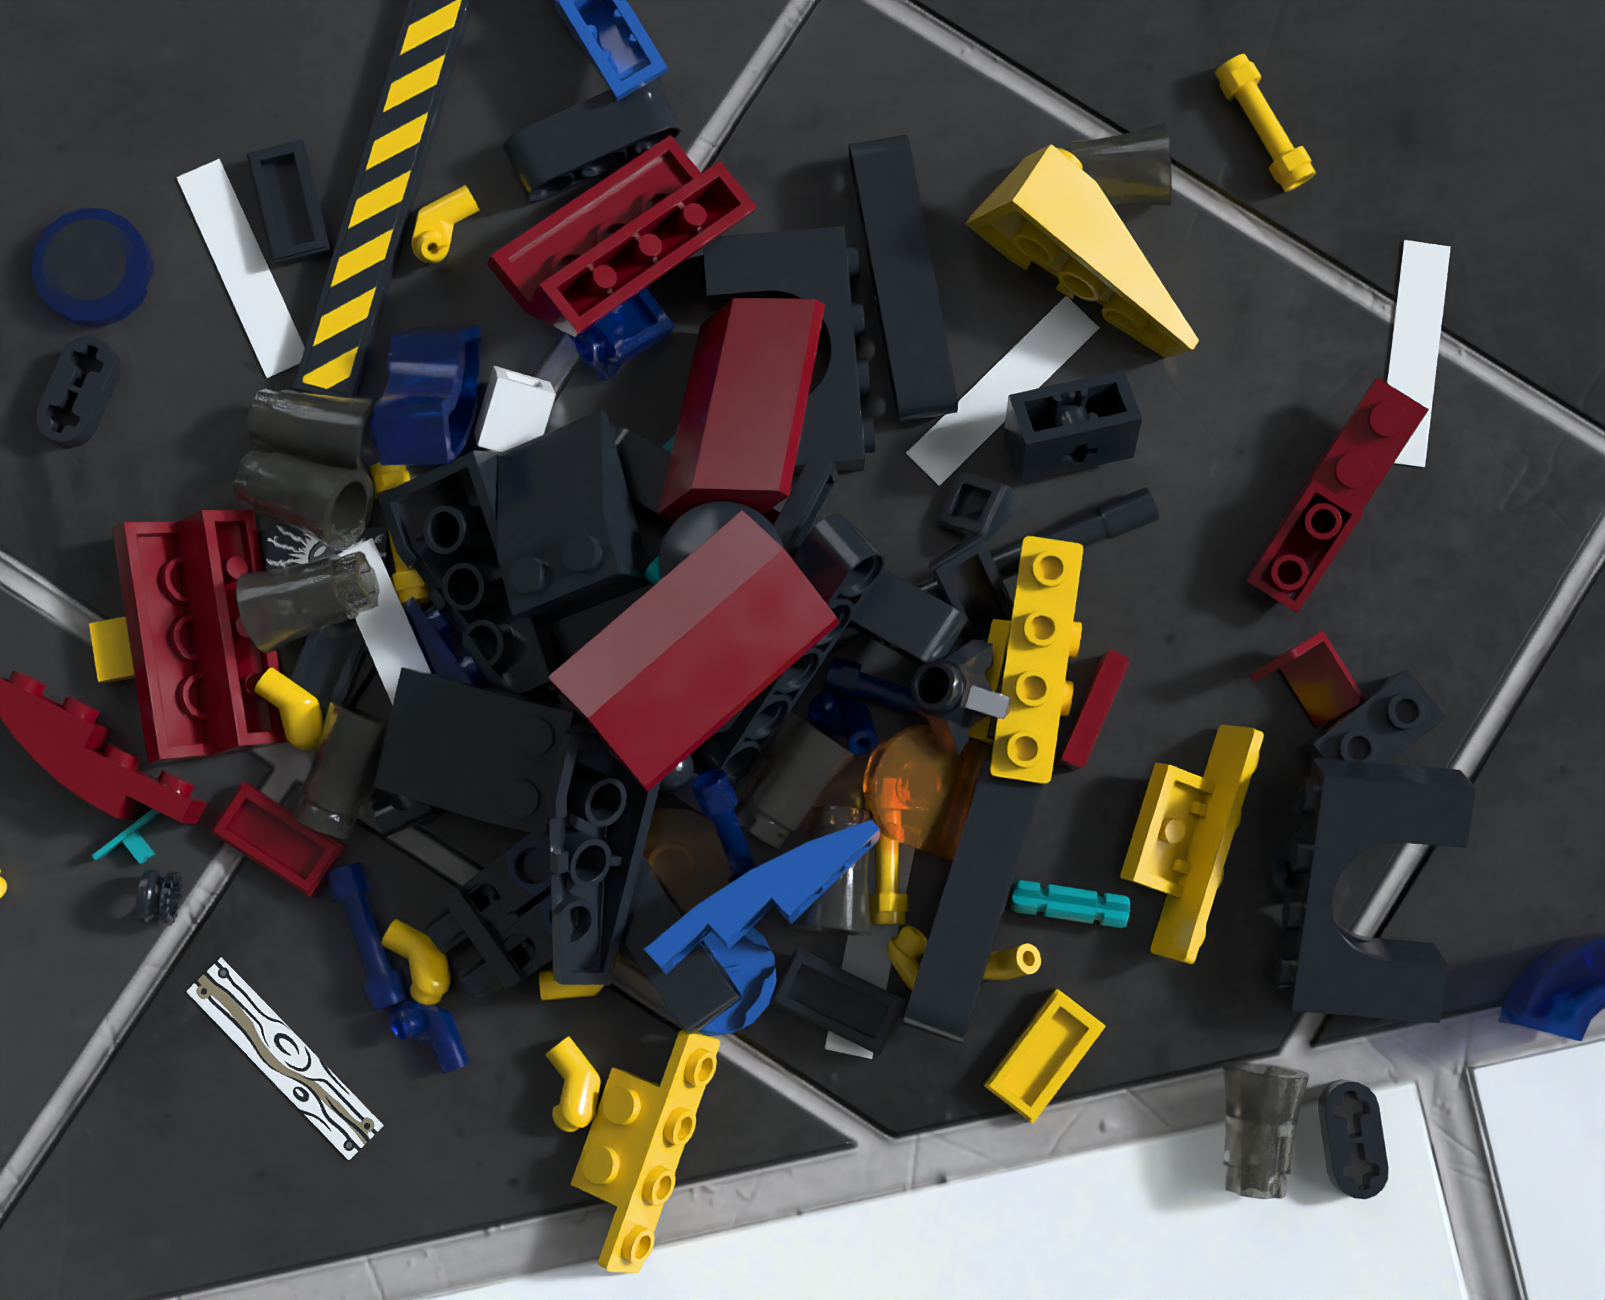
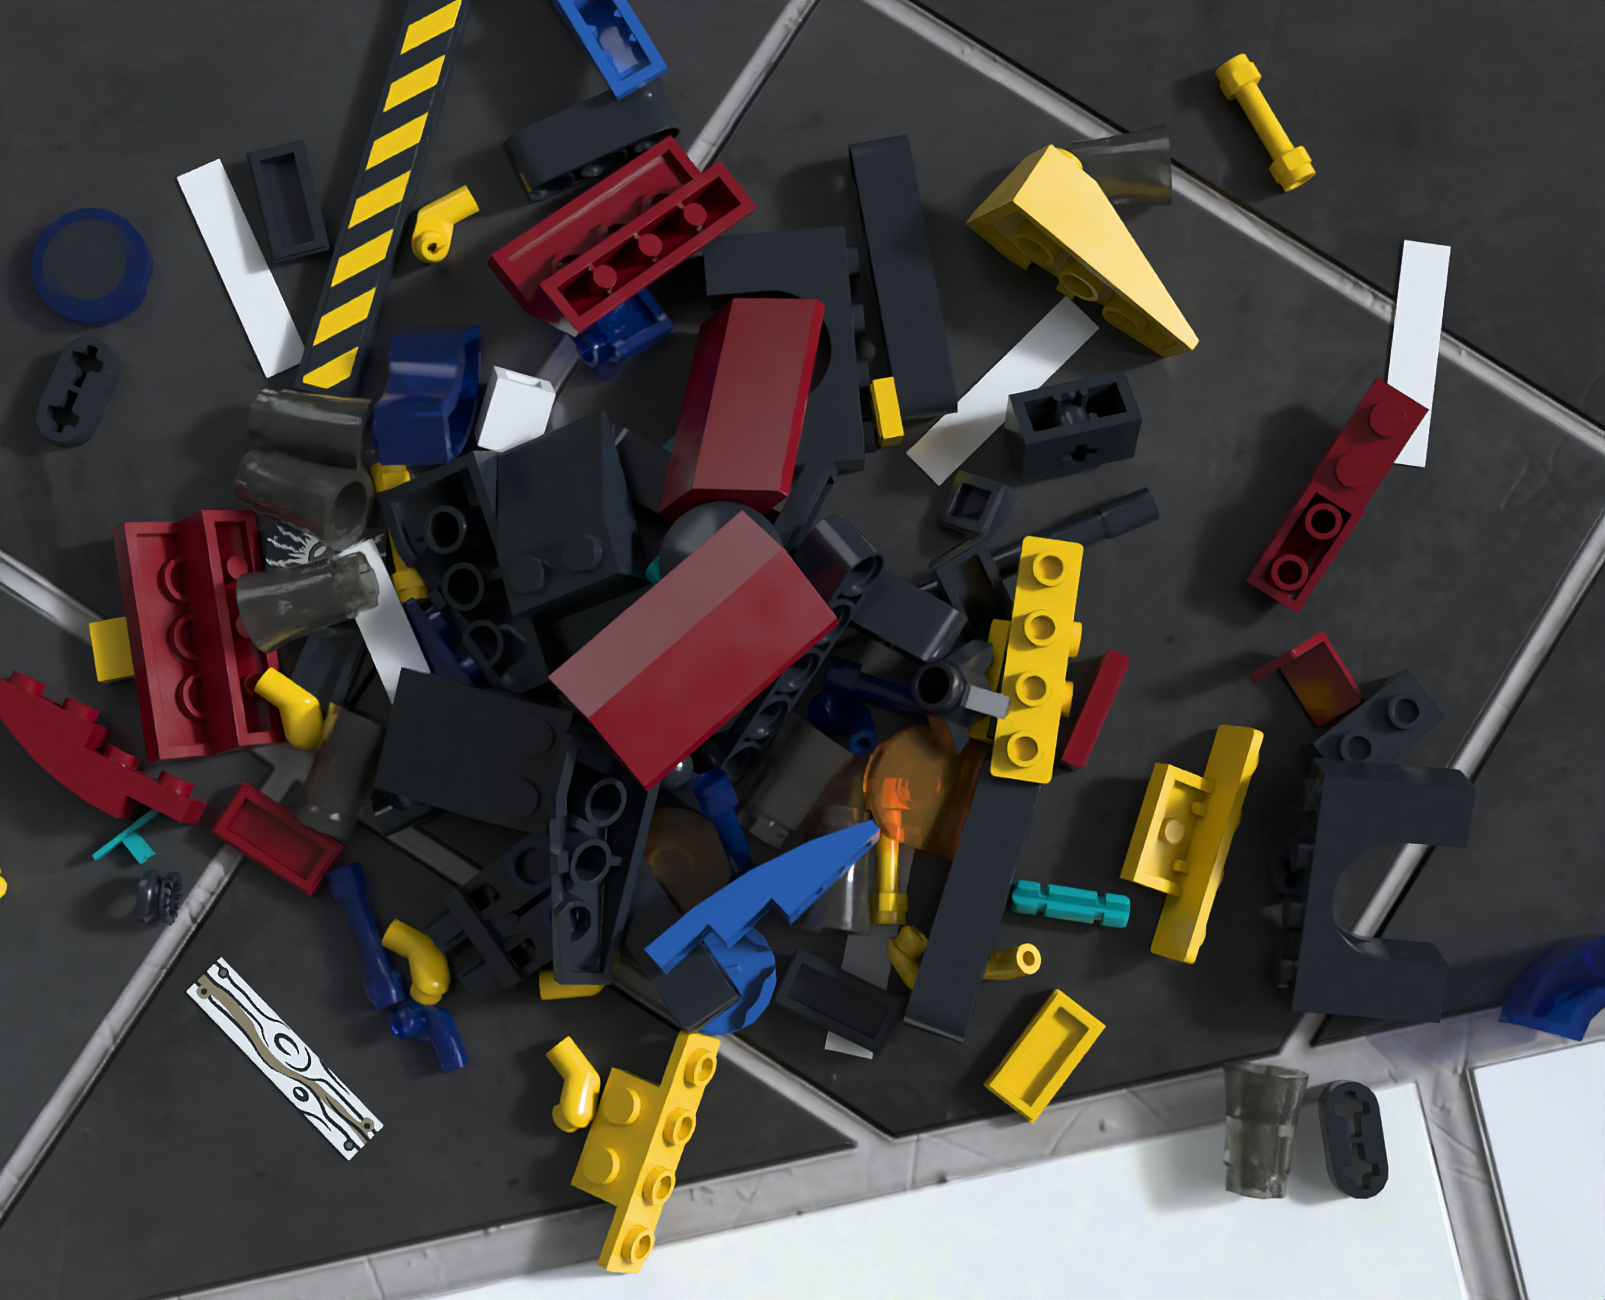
none -> yellow tile [868,377,904,448]

